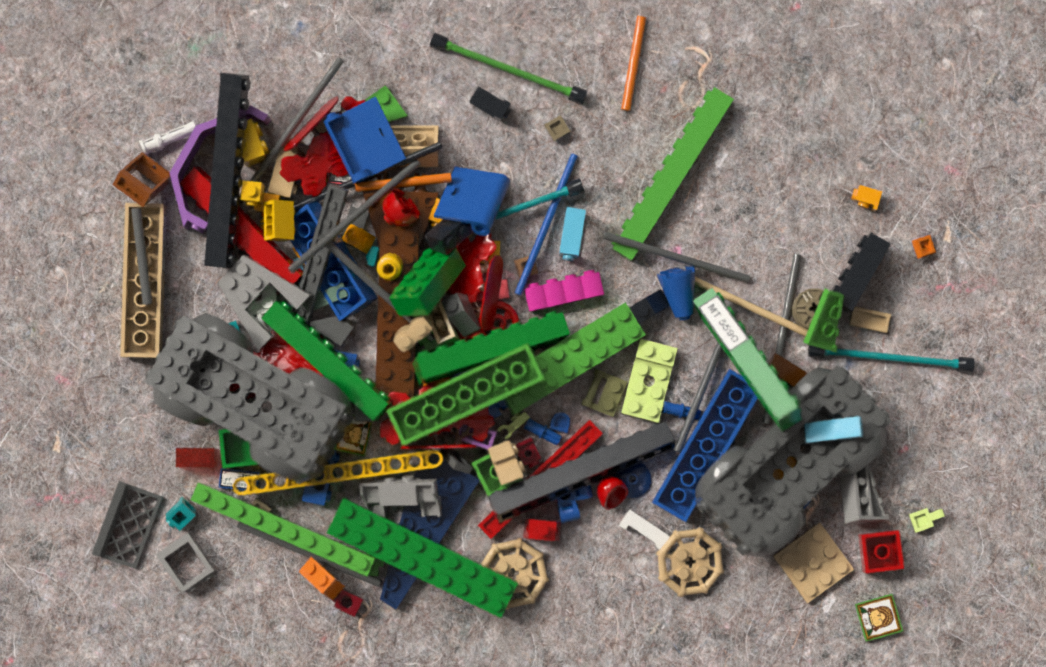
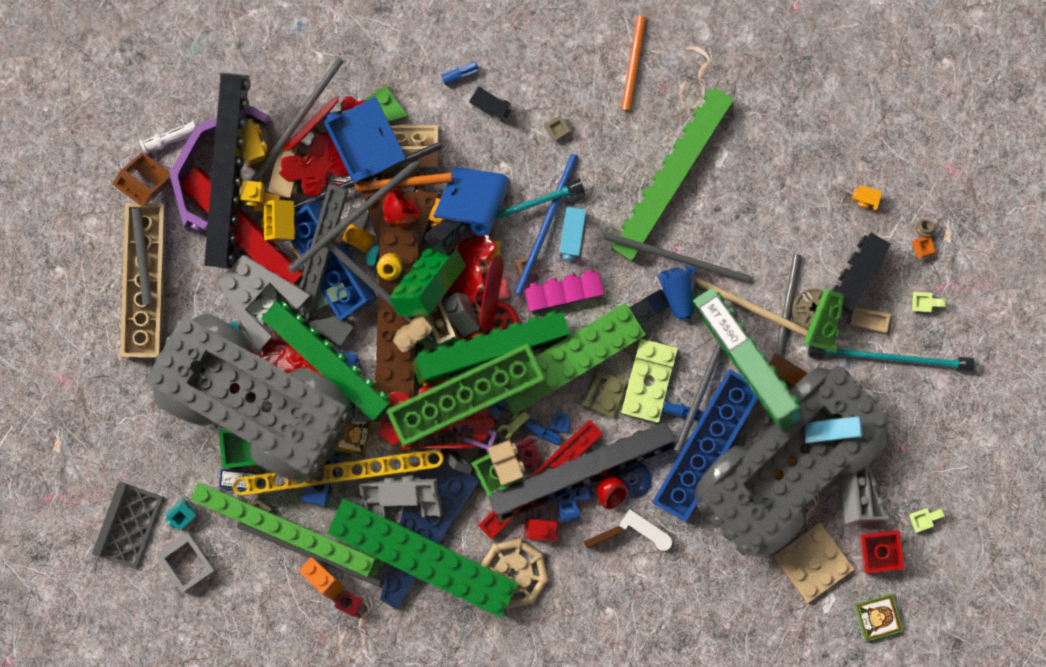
clear red brick [176,448,217,468] -> none
bright green hose [429,33,588,105] -> none
tan plate [656,527,725,597] -> none
none -> blue axle [441,62,479,86]
none -> reddish brown tile [583,526,622,548]
none -> yellowish green plate [912,292,946,312]
none -> dark tan plate [915,219,935,238]

